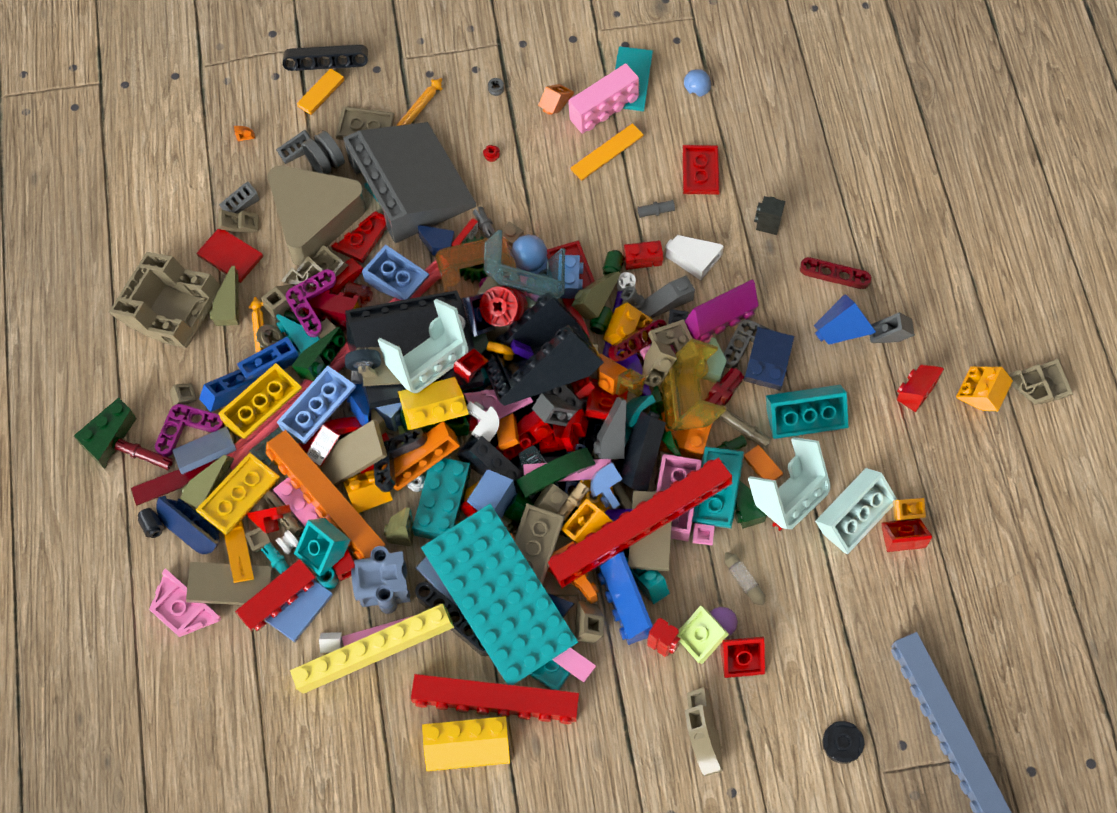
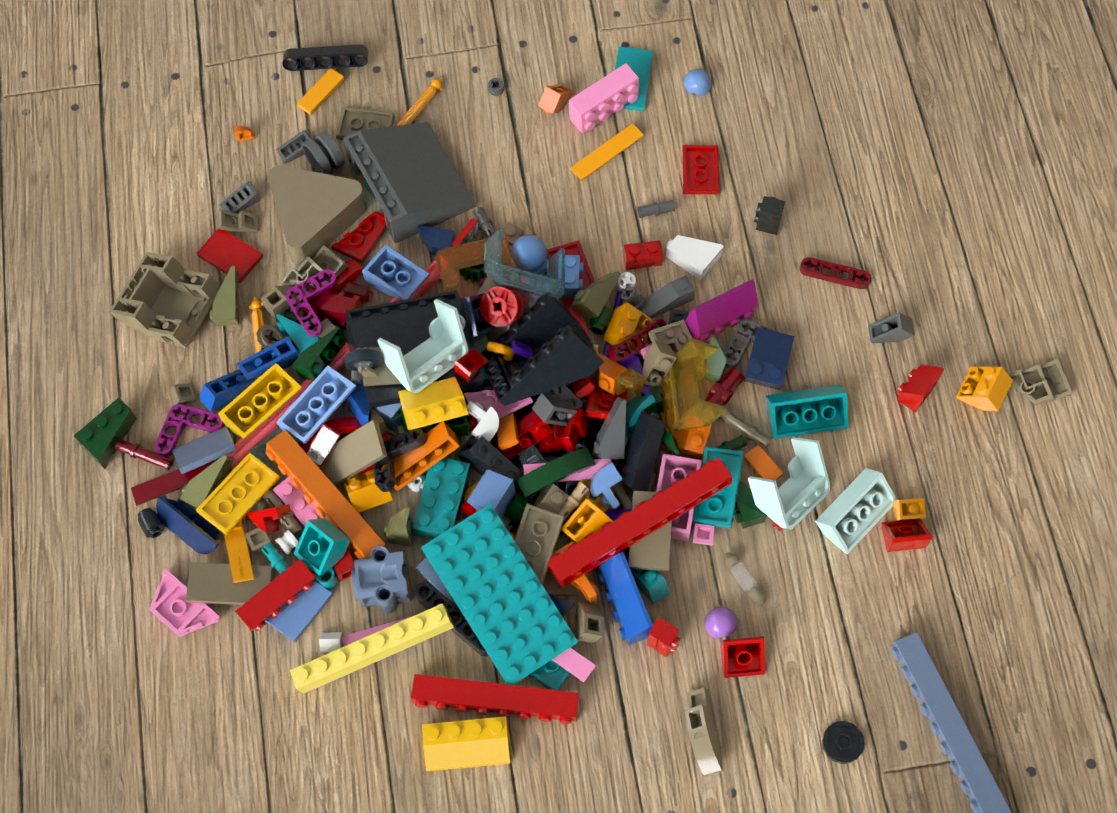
red plate [483,145,500,162] -> none
dark green brick [602,250,625,275] -> none
yellowish green plate [678,606,729,664] -> none
blue slope [814,294,876,345] -> none

